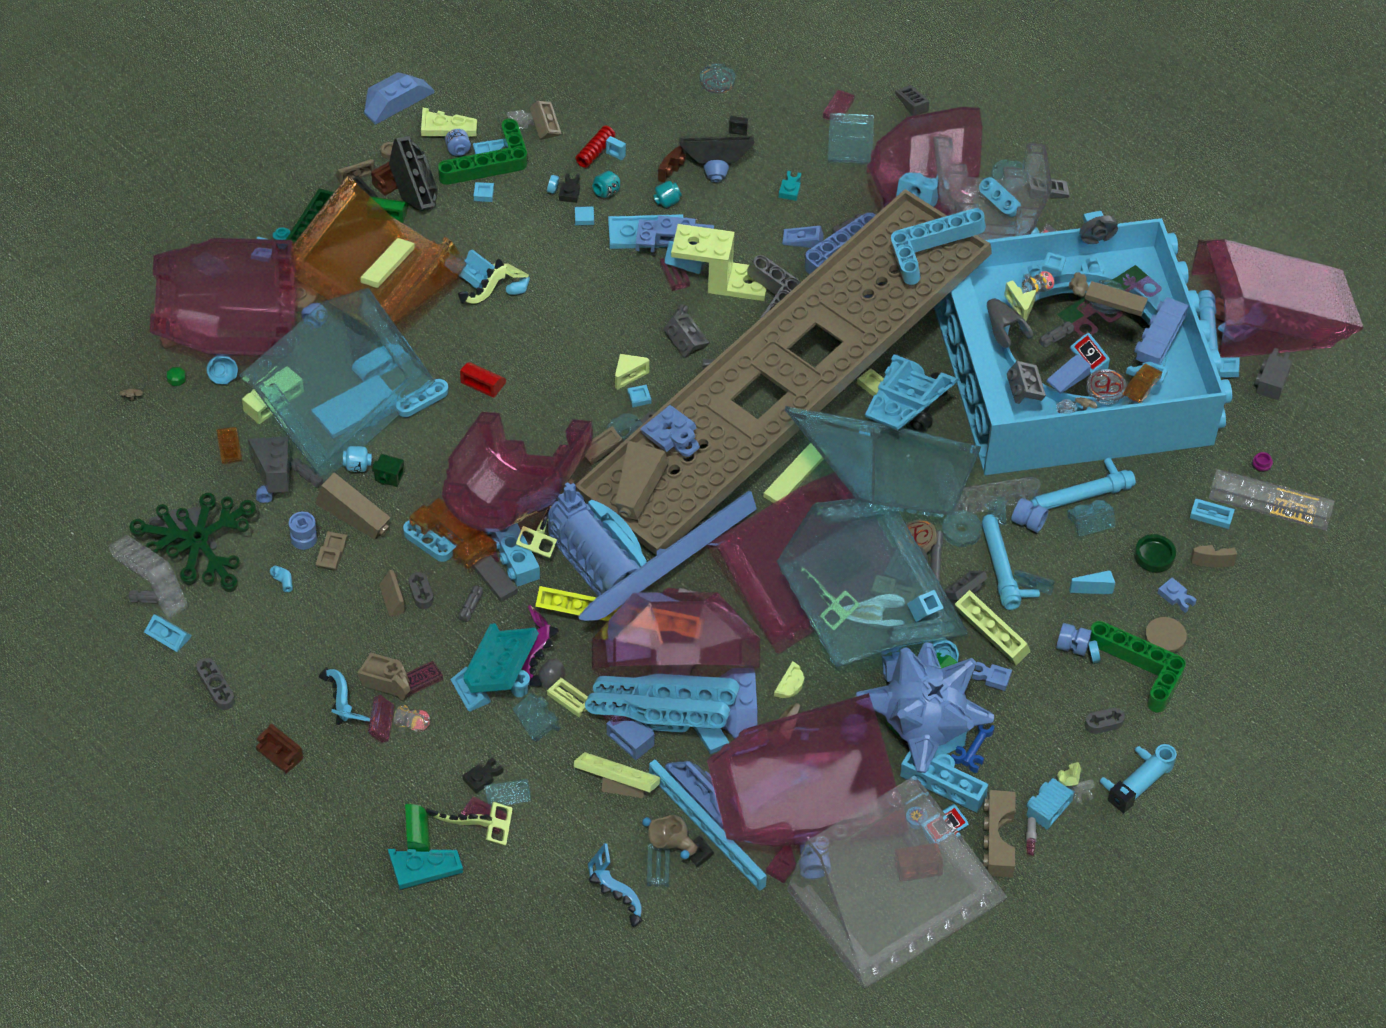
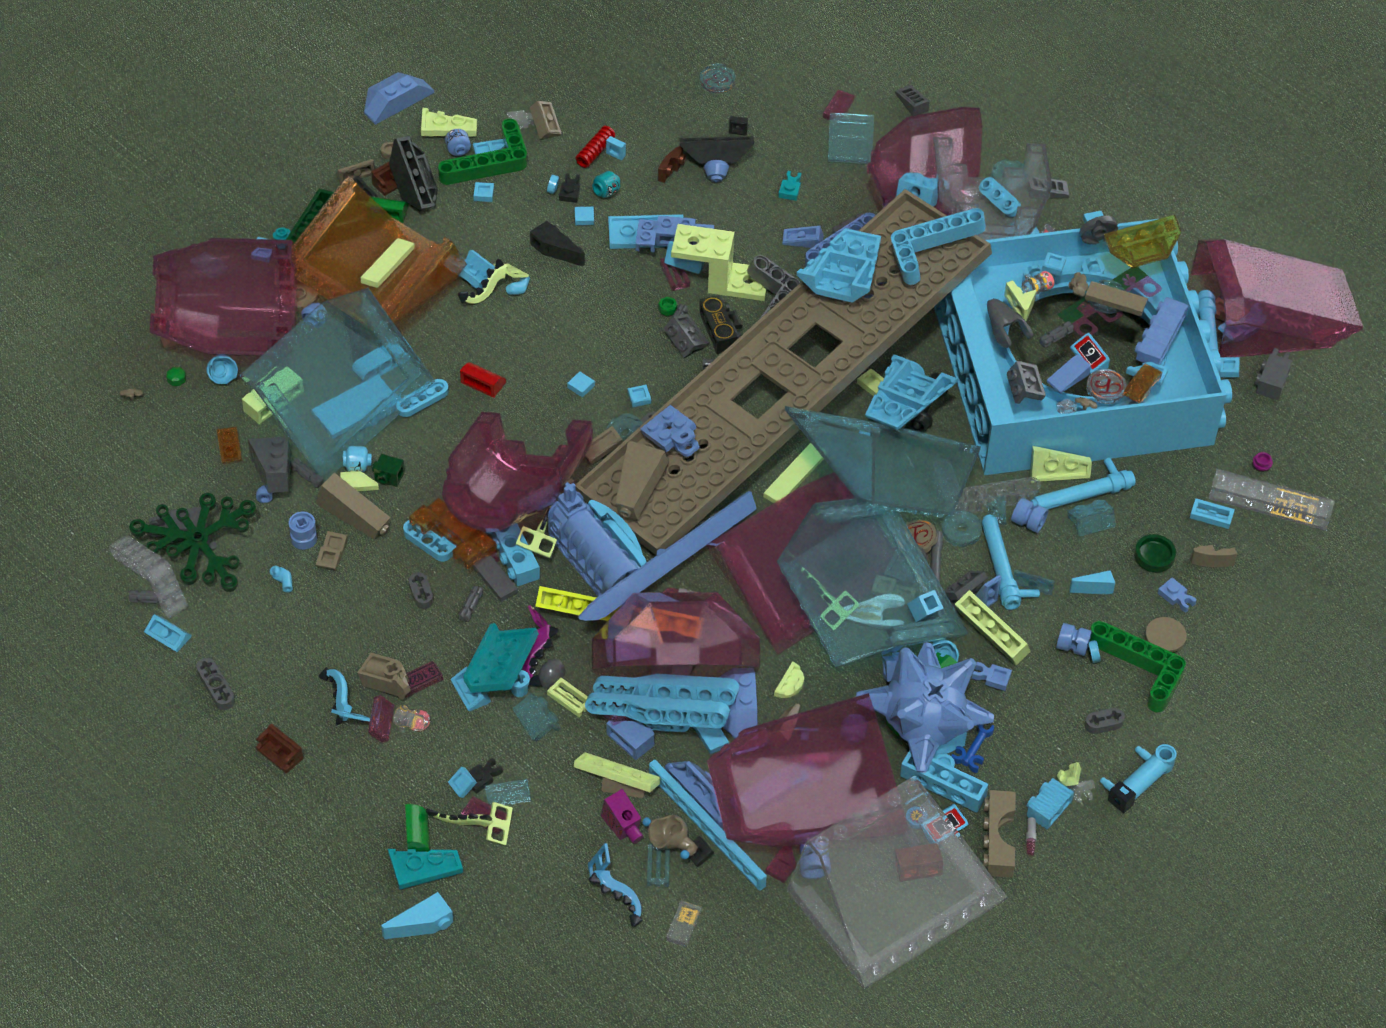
dark tan slope [380,569,405,617] -> none
yellowish green slope [615,354,650,390] -> none
teal head [653,181,682,208] -> none
none -> yellowish green tile [340,471,379,491]
none -> medium azure slope [381,892,453,939]
none -> medium azure tile [448,767,477,798]
none -> pearl dark grey slope [530,221,585,266]
none -> medium azure tile [567,372,595,397]
none -> magenta torso [601,789,644,844]
none -> green tile [658,297,677,316]
none -> clear tile [666,900,702,947]
none -> pearl dark grey piece [699,295,743,354]
none -> medium azure wedge [796,228,881,302]
none -> medium blue slope [975,574,1001,607]
none -> yellowish green wing [1030,446,1092,482]
none -> clear yellow wedge [1104,215,1181,268]

